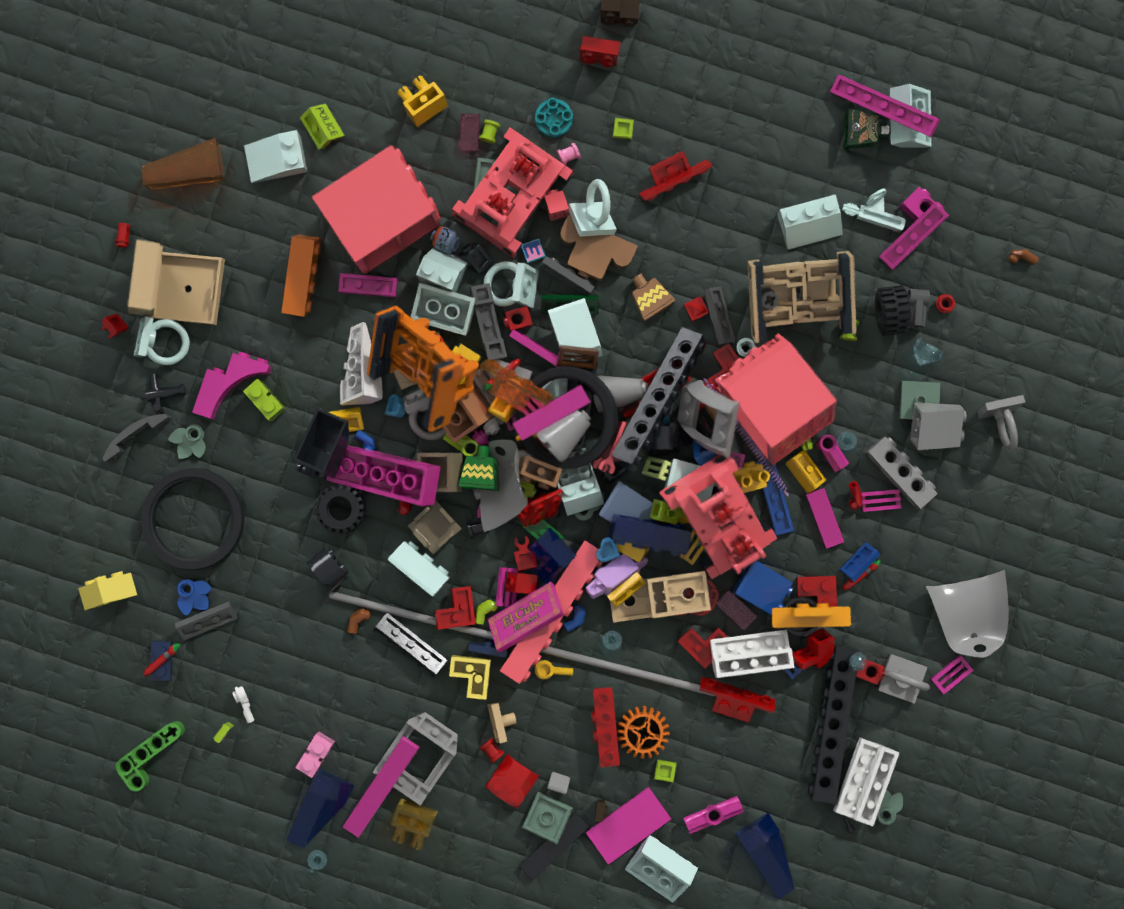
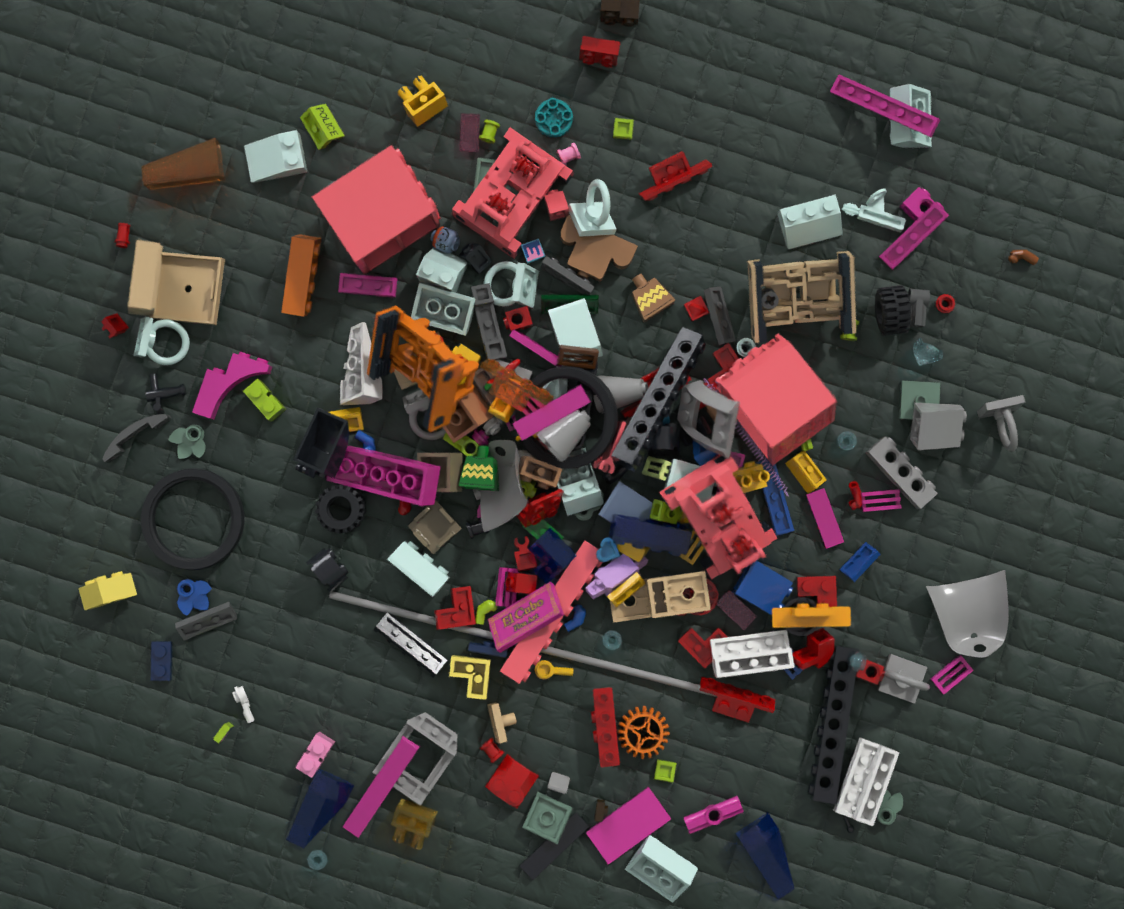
bright green beam [116,721,185,791] -> none
red piece [143,643,181,676] -> none
dark orange arm [347,609,370,634] -> none
dark azure tile [385,394,406,418] -> none
dark pink piece [816,435,849,472] -> none
red piece [843,560,881,590] -> none
torso [844,109,889,149] -> none

